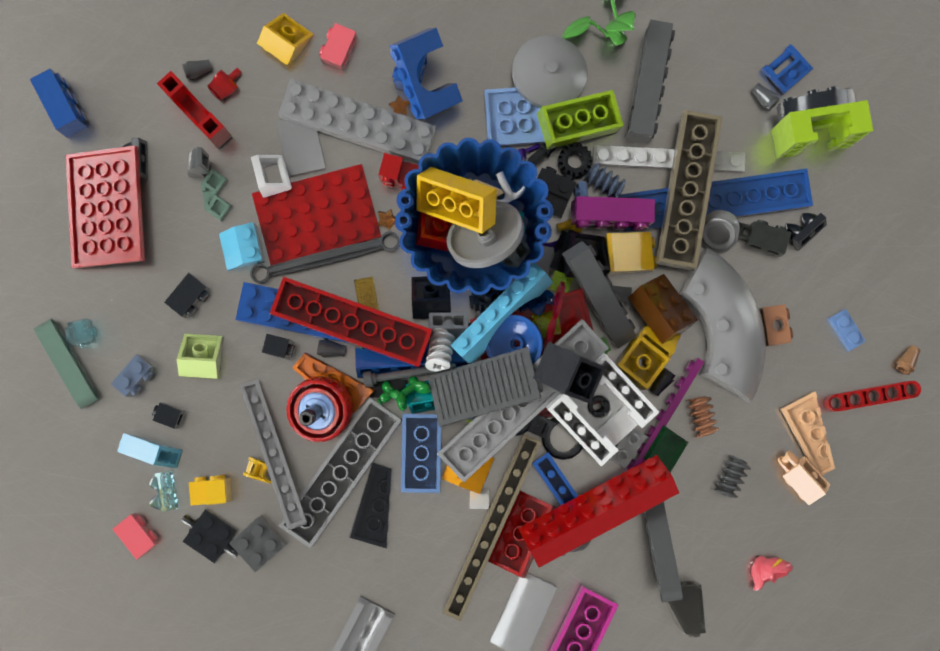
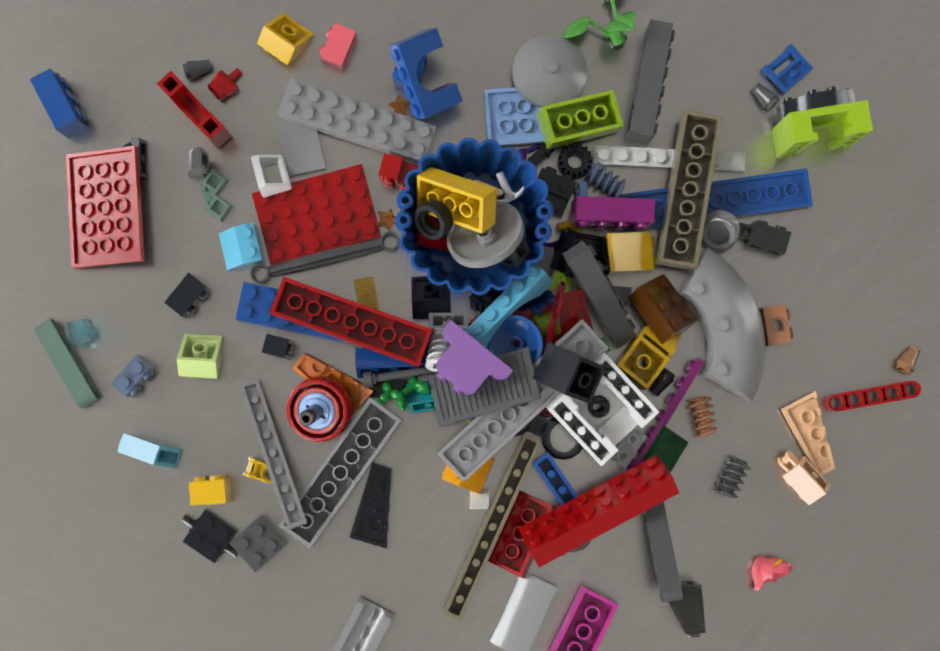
coral brick [113,513,159,560] -> none
clear light blue tile [149,470,179,512] -> none
black brick [152,402,185,429] -> none
dark grey cone [317,338,346,357] -> none
medium blue brick [401,414,442,493] -> none
black tile [786,213,827,250] -> none
medium blue plate [828,309,866,351] -> none
none -> black tyre [414,200,453,240]
none -> medium lavender brick [436,320,513,395]

